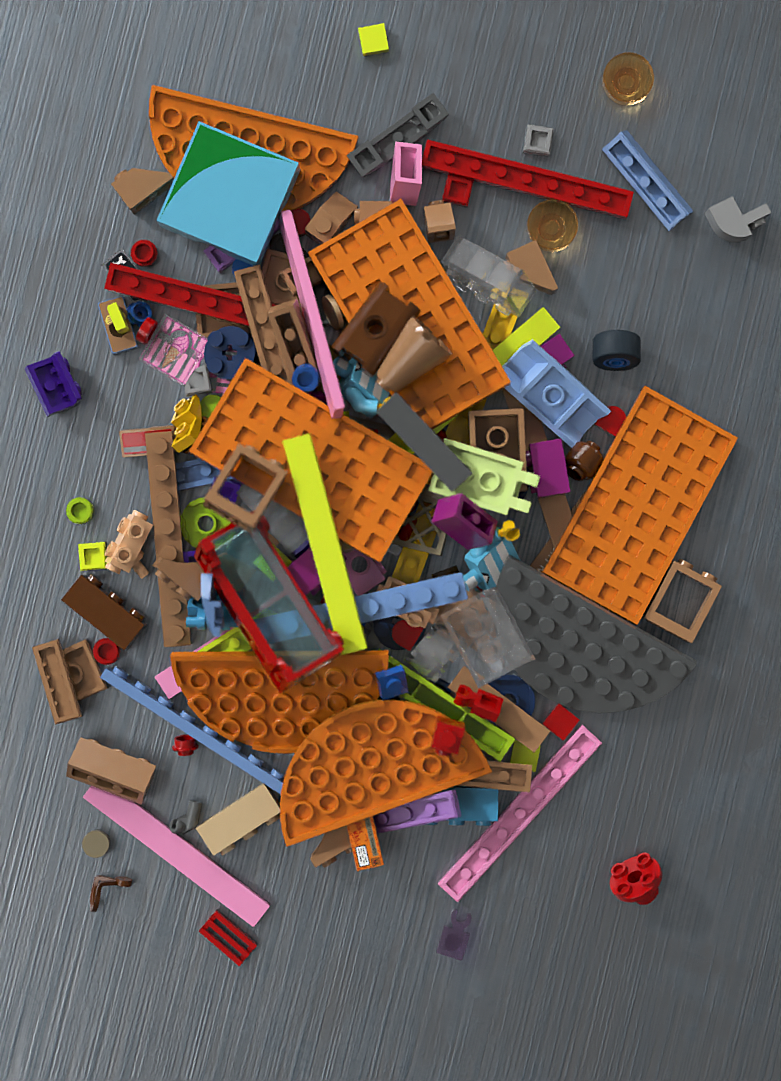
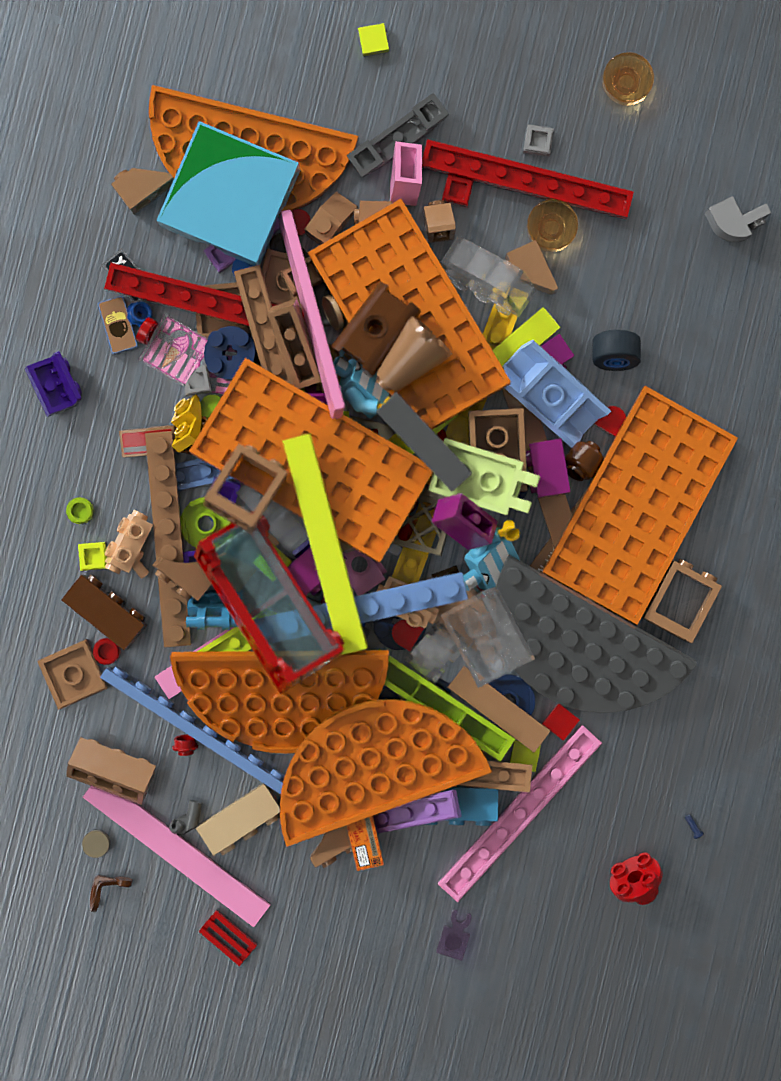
medium nougat plate [32,639,83,725] -> none
neon yellow tile [107,302,130,334] -> none
red plate [131,240,158,267] -> none
medium blue slope [201,573,225,637] -> none
blue tile [292,364,320,393] -> none
blue plate [375,665,409,700] -> none
red brick [431,716,465,757] -> none
red plate [453,684,504,723] -> none
medium blue slope [602,130,693,231] -> none
none -> dark blue piece [685,815,704,839]

